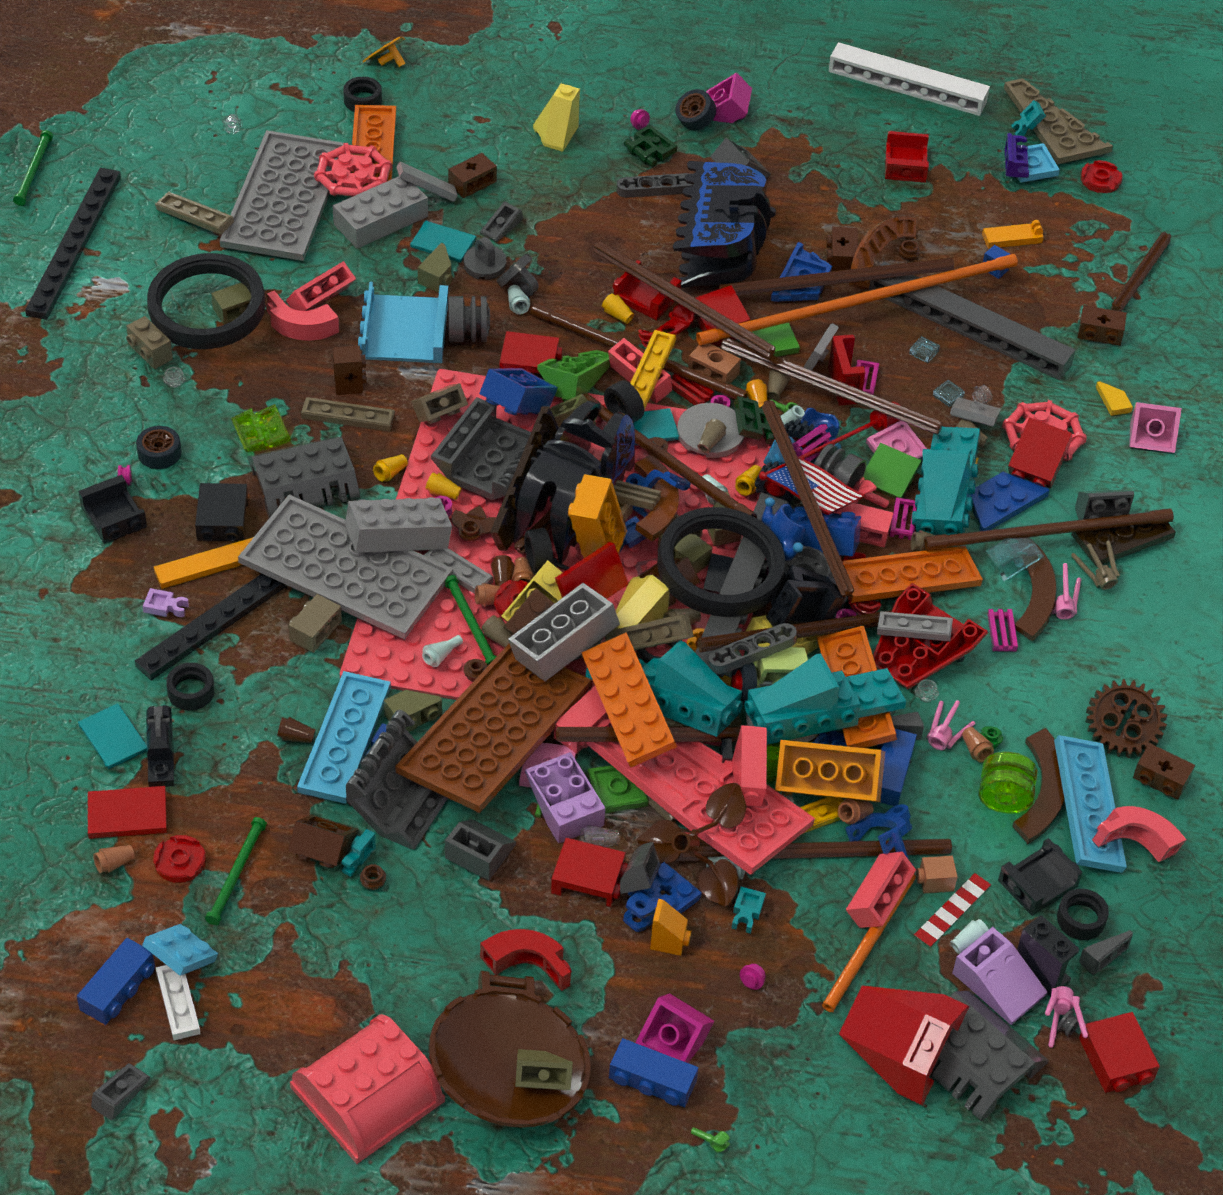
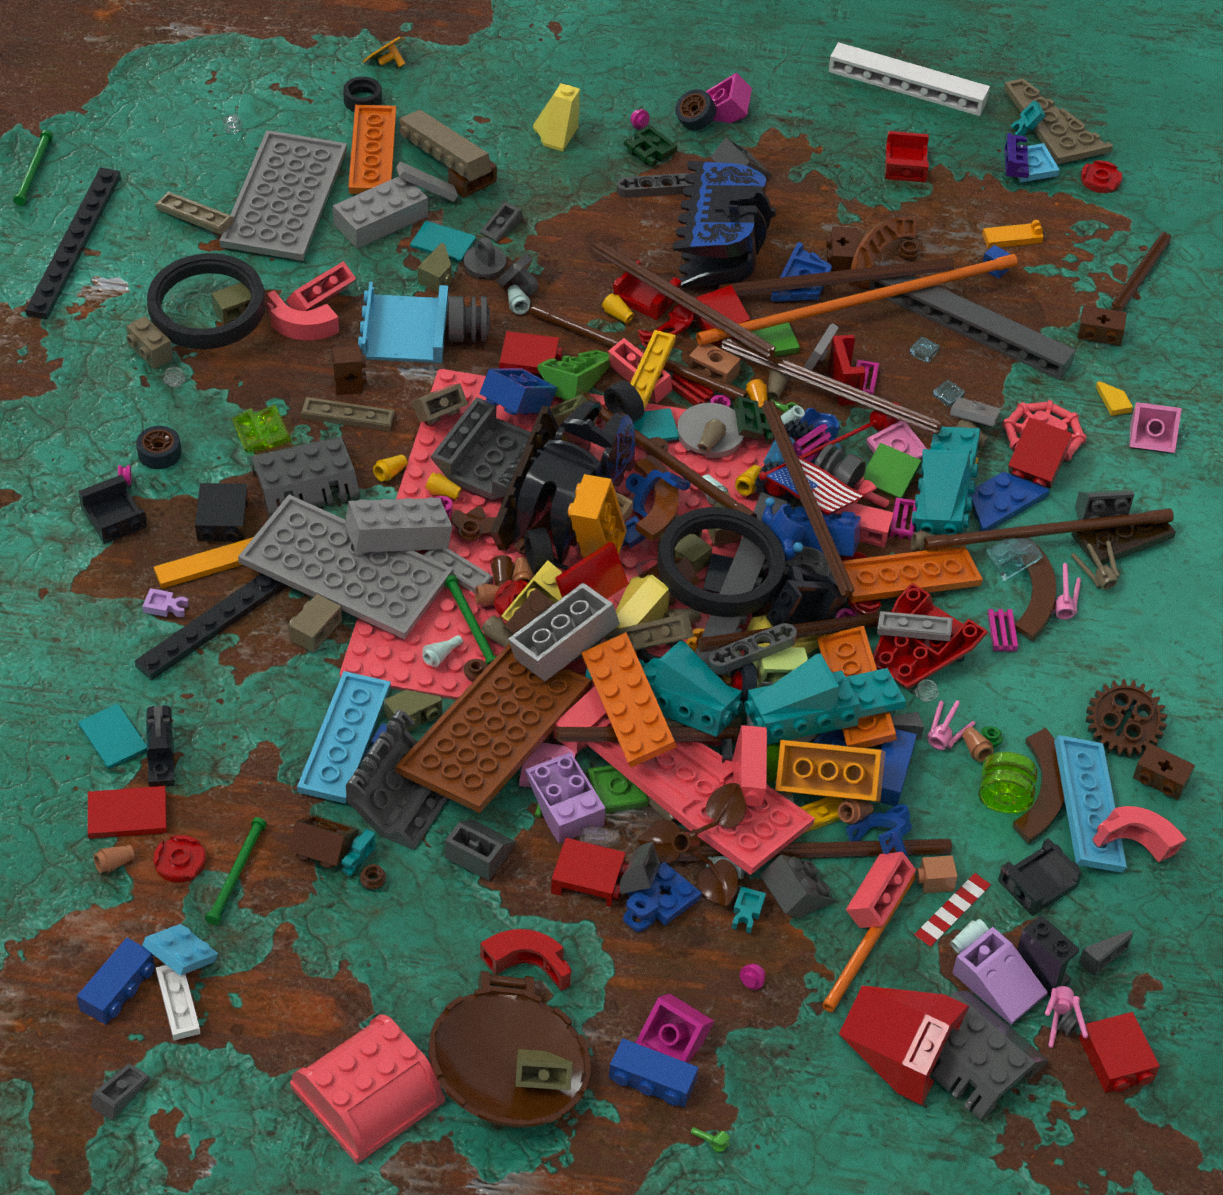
black tyre [166,662,214,710] -> none
reddish brown cone [277,717,316,744] -> none
coral plate [314,143,393,197] -> none
dark tan tile [614,480,661,510] -> none
light orange slope [650,899,691,956] -> none
clear plate [972,385,992,405] -> none
black tyre [1057,889,1109,940] -> none
none -> dark tan brick [399,110,491,181]
none -> dark grey slope [760,855,835,918]

